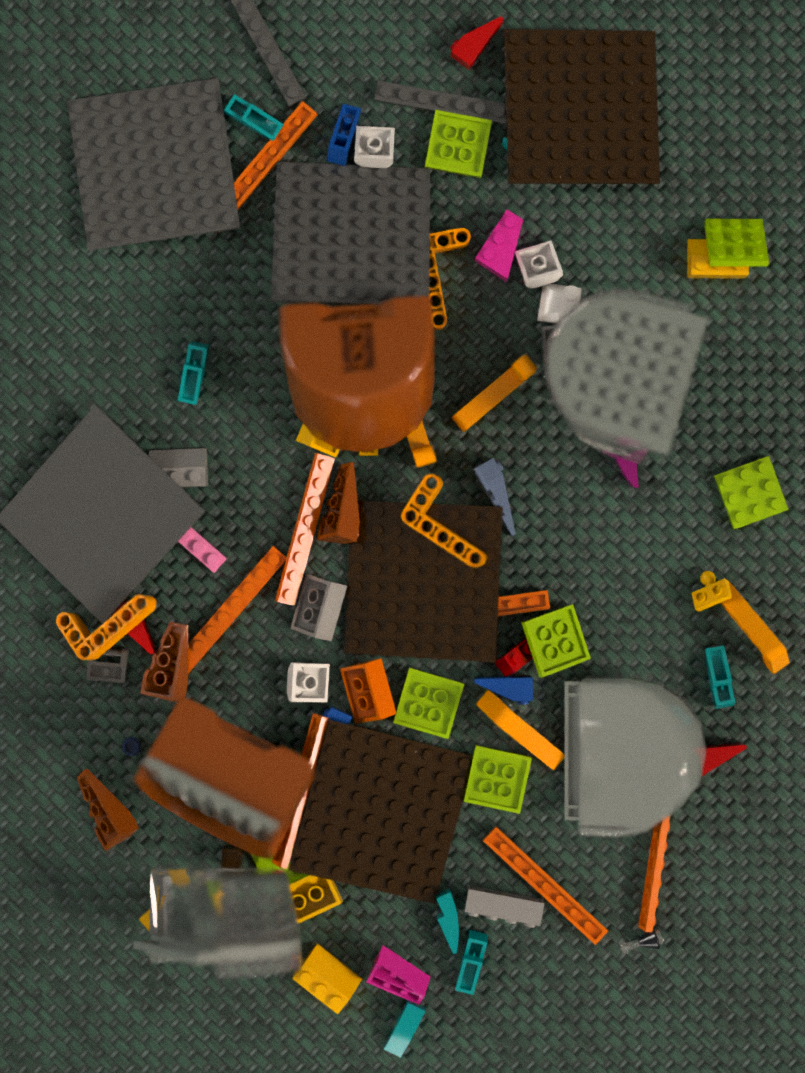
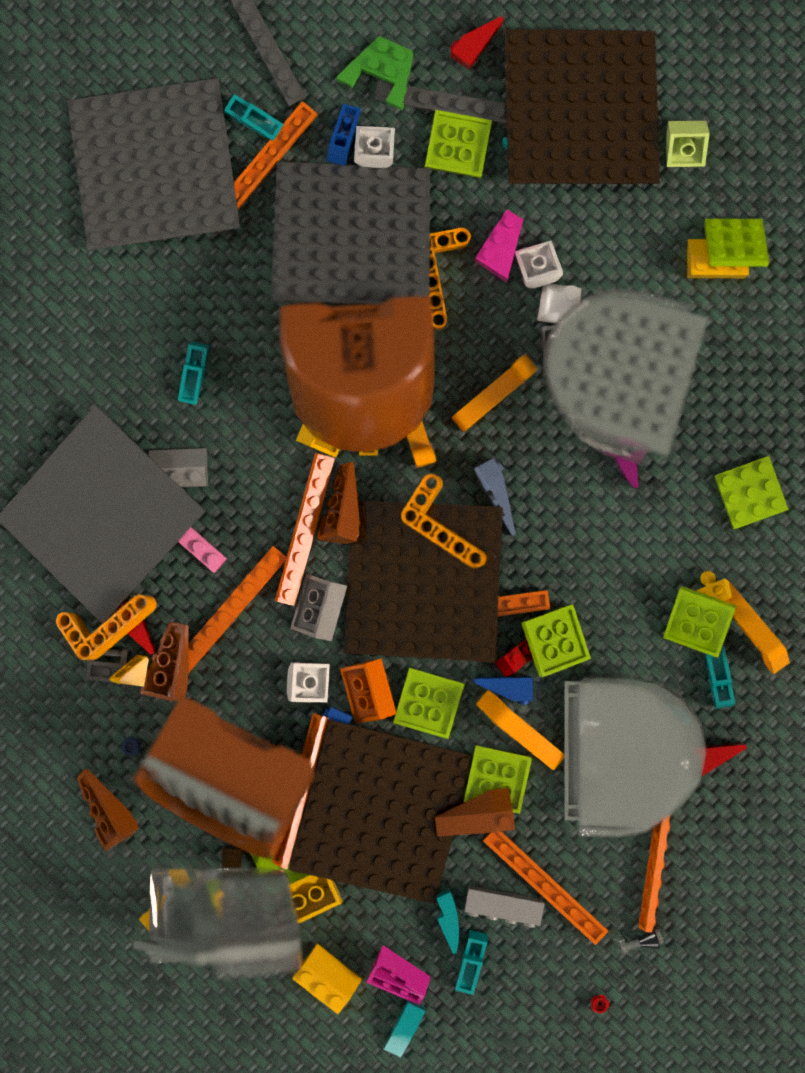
none -> yellow slope [109,654,149,687]
none -> bright green wing [336,36,413,110]
none -> dark orange wedge [435,787,515,836]
none -> red plate [591,994,609,1014]
none -> lime plate [663,586,737,658]
none -> yellowish green slope [666,121,709,167]

